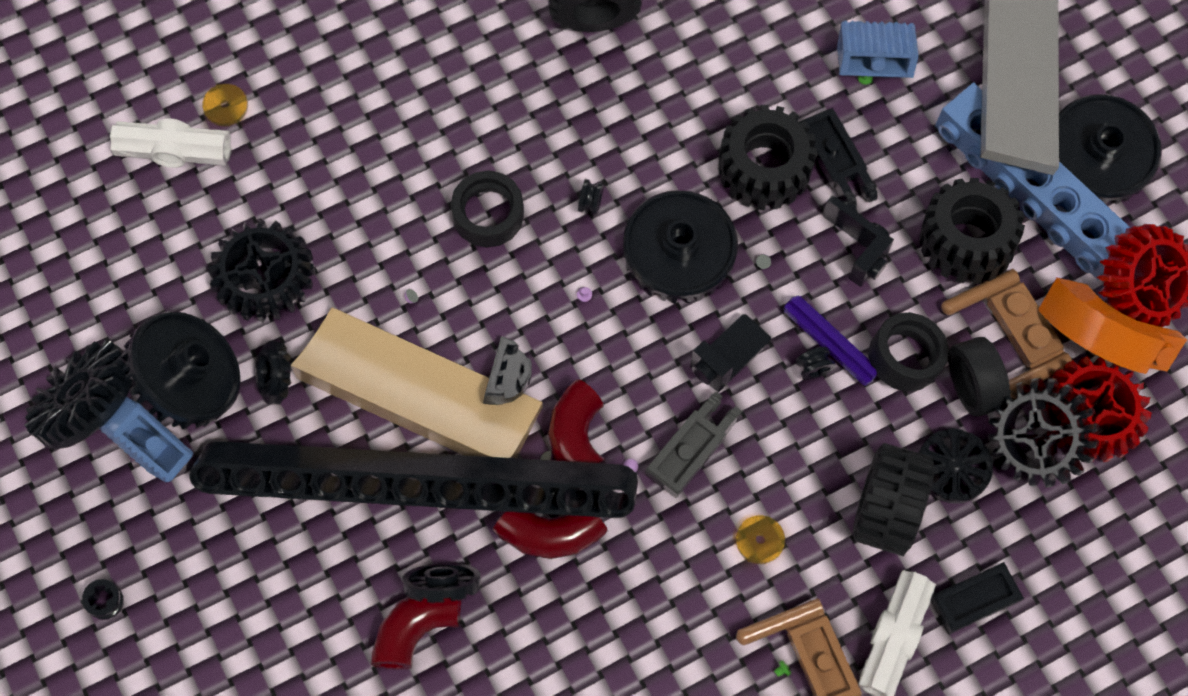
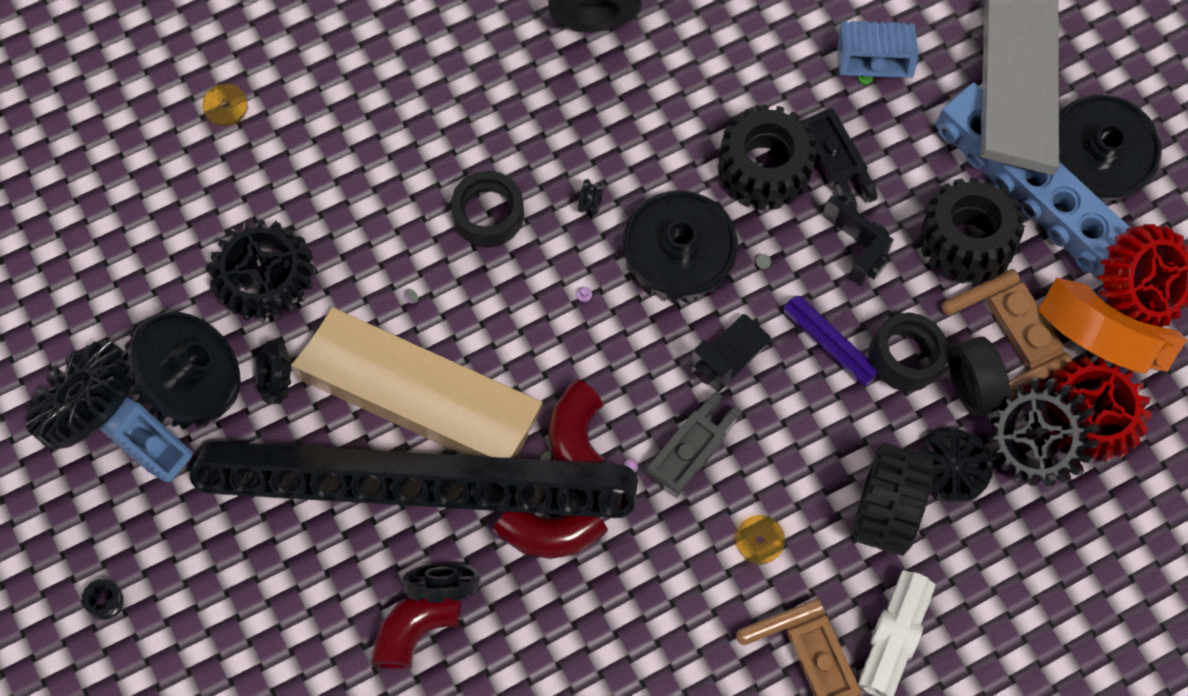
white piece [110,119,231,168] -> none
tile [483,336,532,405] -> none
bright green piece [774,660,791,677] -> none
black bush [796,347,836,380] -> none
black tile [931,562,1024,635] -> none

